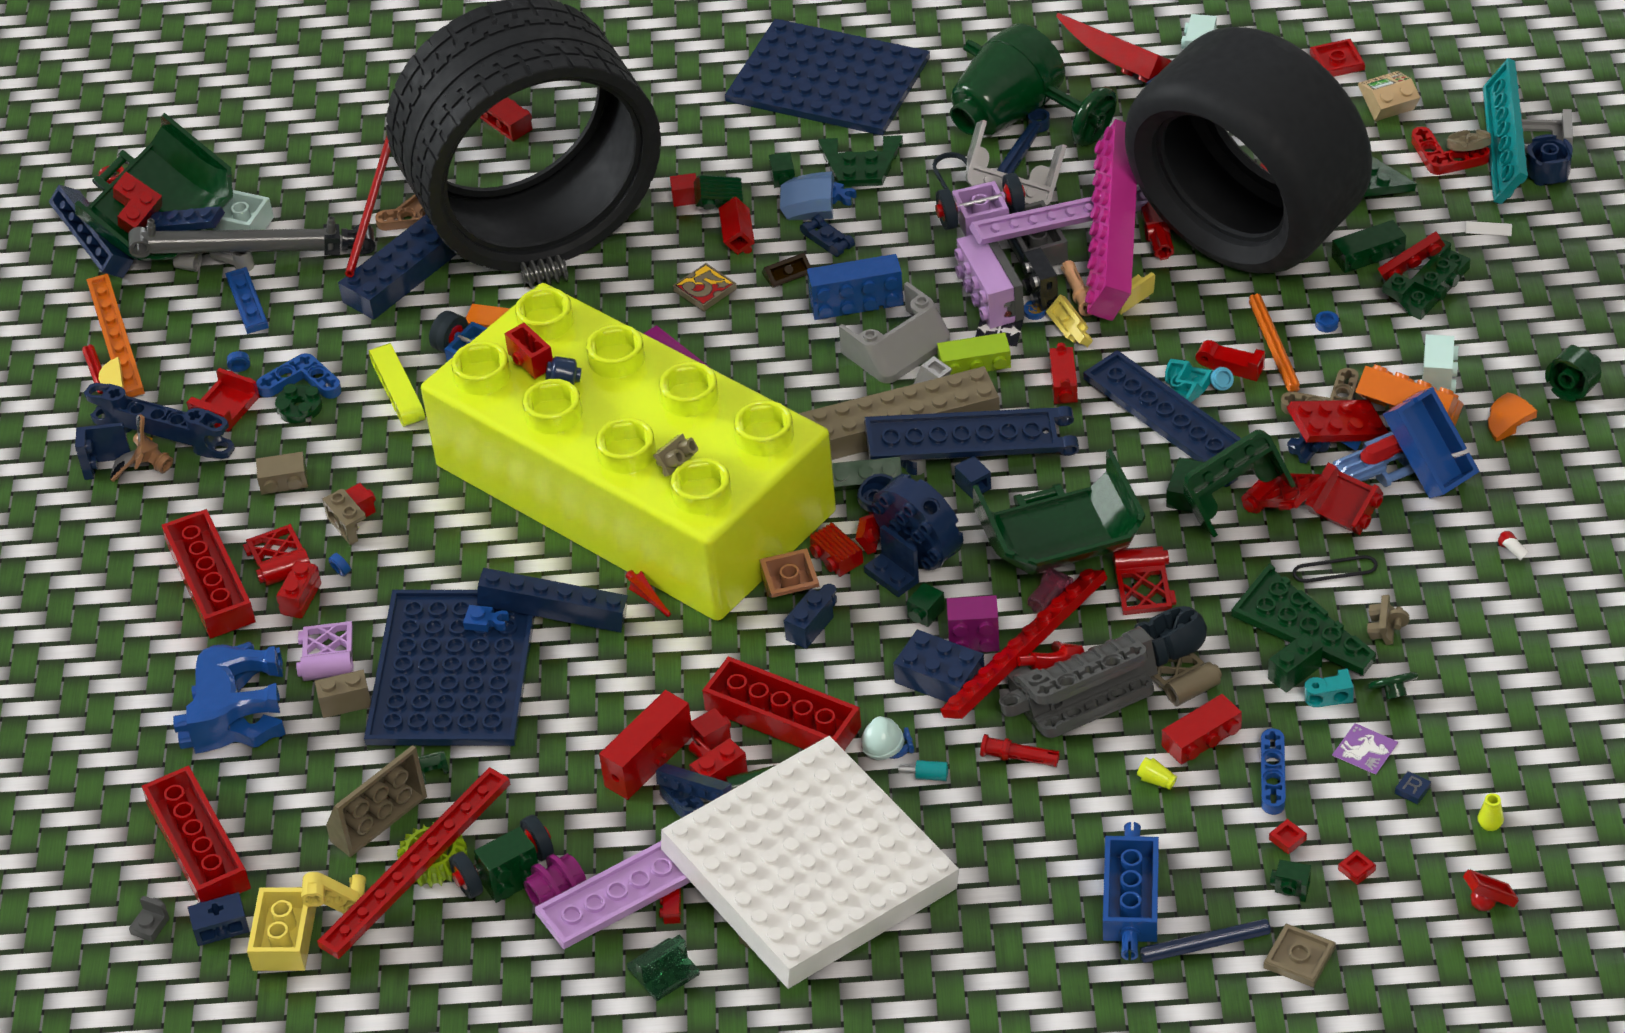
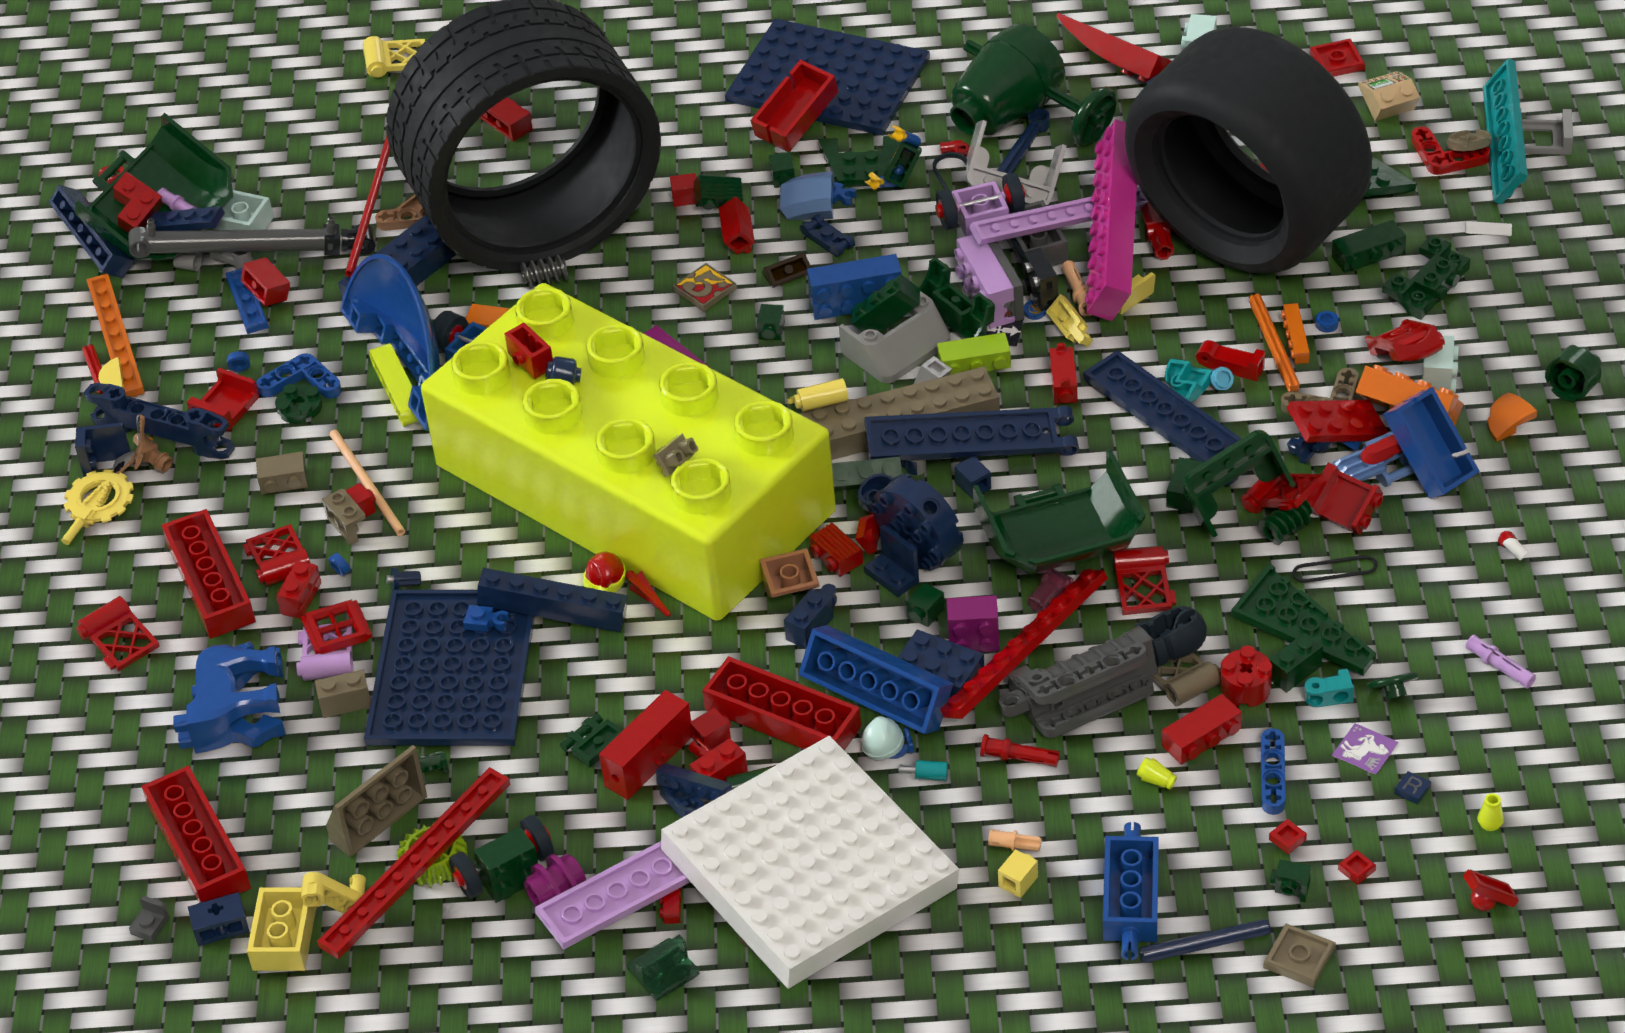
red animal [1017,641,1084,670] -> none
dark tan hips [1367,594,1410,645] -> none
red plate [1377,231,1445,281] -> none
dark blue brick [1526,134,1573,186] -> none
none -> light yellow bar [61,469,134,545]
none -> red piece [76,596,160,672]
none -> lavender pin [157,188,197,211]
none -> red brick [241,257,290,306]
none -> red piece [300,599,373,654]
none -> light nougat piece [330,430,405,536]
none -> blue brick [340,254,440,431]
none -> light yellow piece [363,36,425,78]
none -> dark blue piece [386,567,421,590]
none -> dark green plate [560,714,623,768]
none -> red piece [583,551,626,593]
none -> red piece [750,59,839,152]
none -> dark green brick [757,304,785,340]
none -> light yellow piece [786,378,848,412]
none -> blue brick [798,625,954,734]
none -> dark green brick [851,274,920,332]
none -> torso [865,125,922,190]
none -> dark green bracket [919,257,995,339]
none -> red arm [939,140,970,156]
none -> light nougat axle [988,829,1042,851]
none -> light yellow brick [998,849,1038,898]
none -> red brick [1220,646,1272,707]
none -> dark green piece [1259,498,1312,545]
none -> orange piece [1281,303,1310,364]
none -> red piece [1364,319,1445,362]
none -> lavender pin [1465,635,1536,689]

